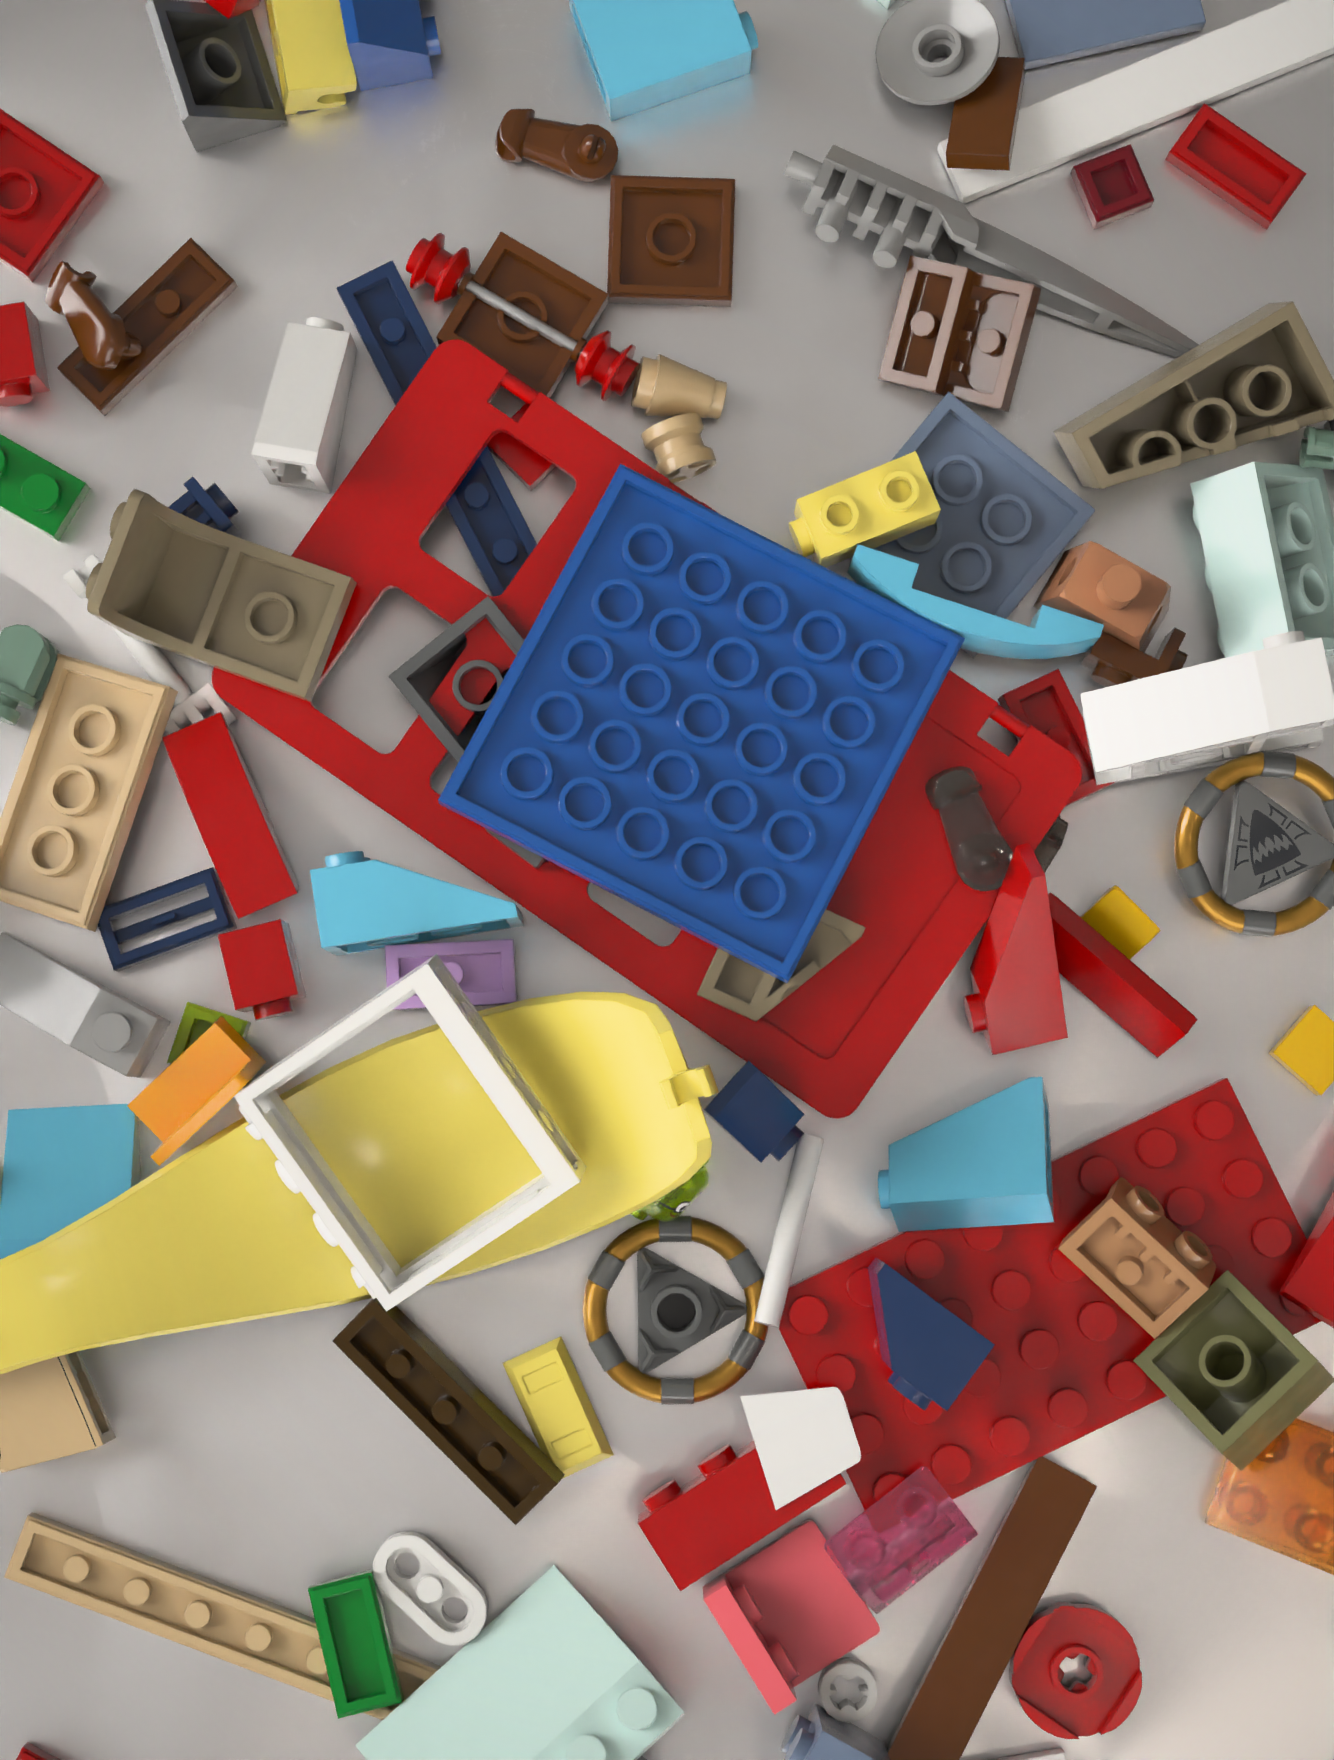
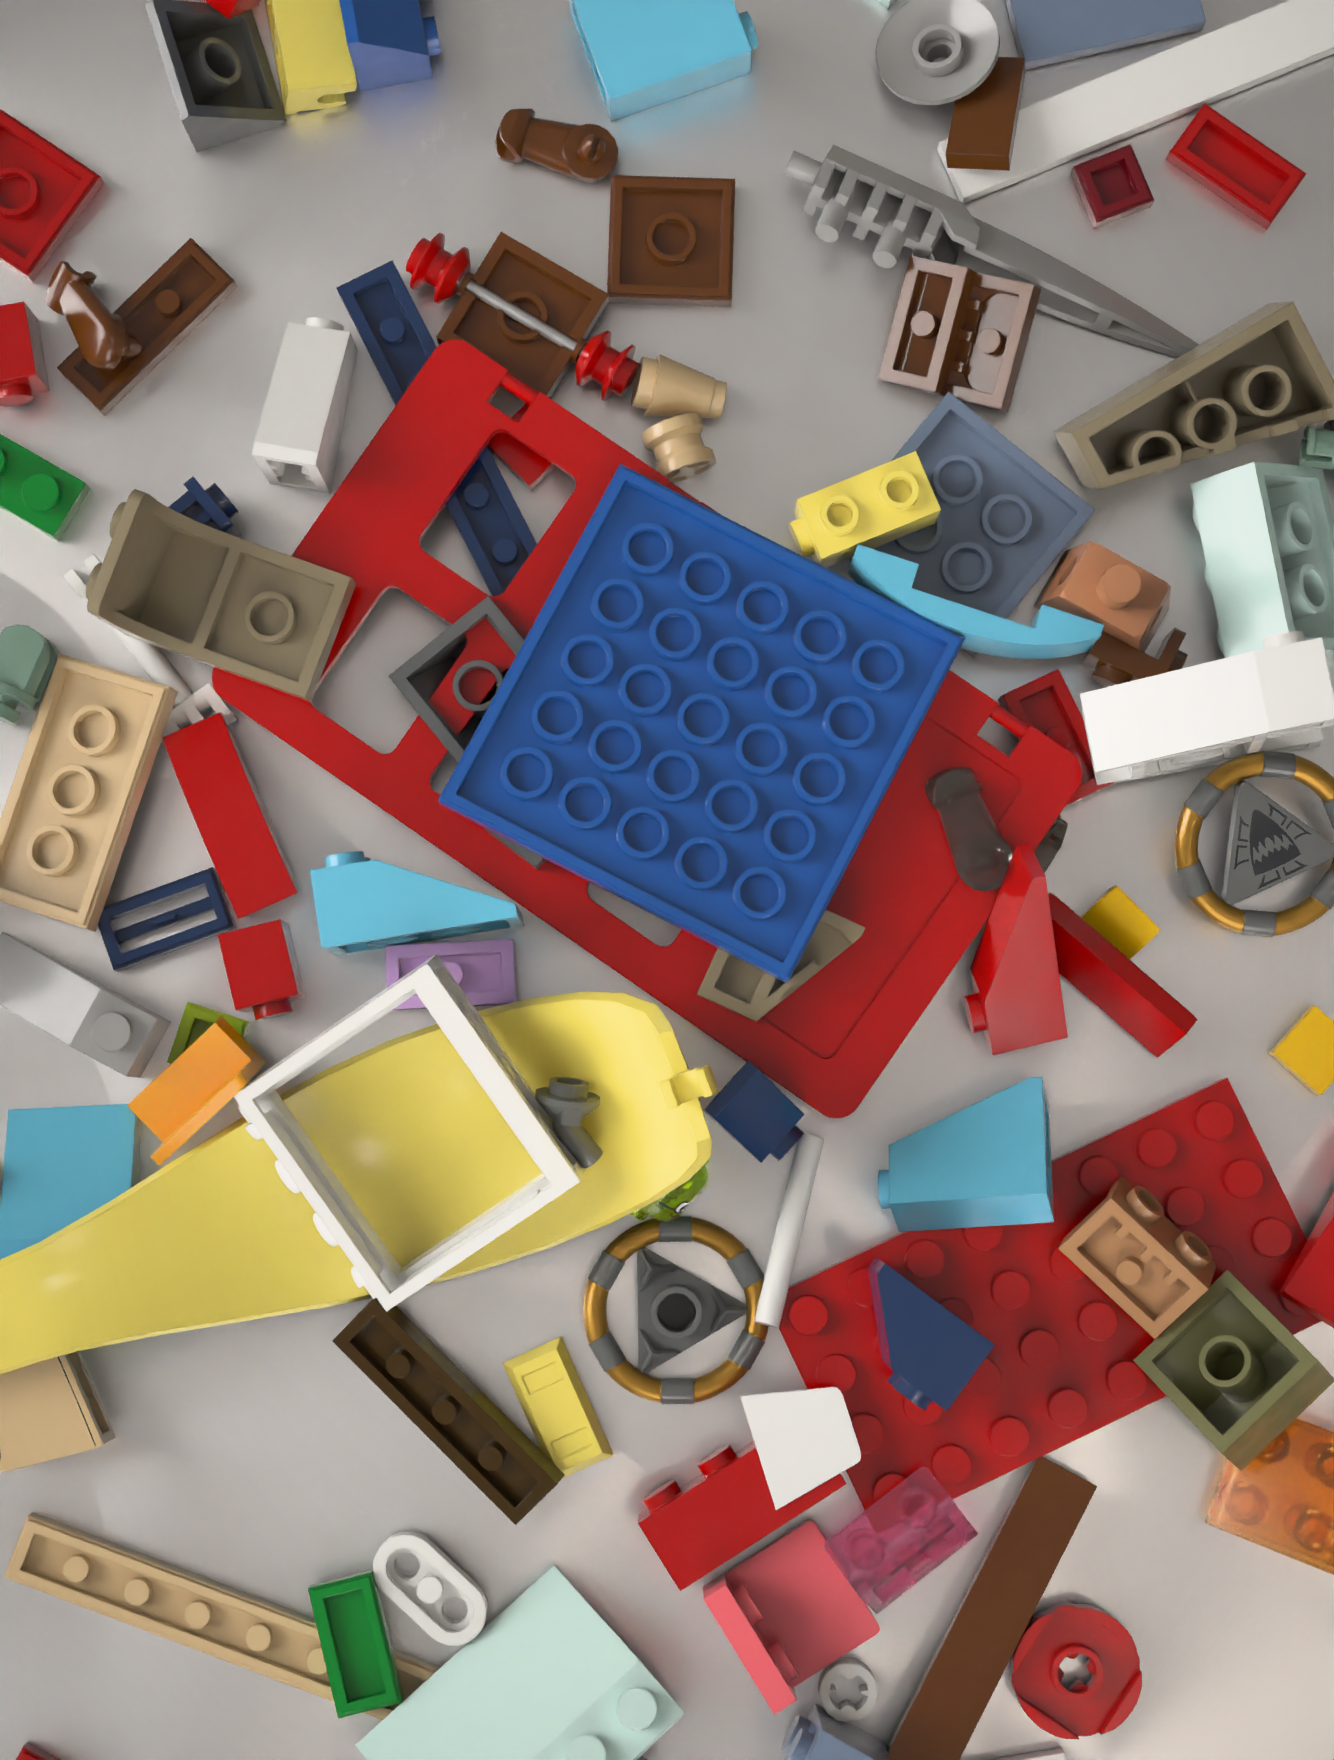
none -> dark grey plate [535,1077,603,1168]

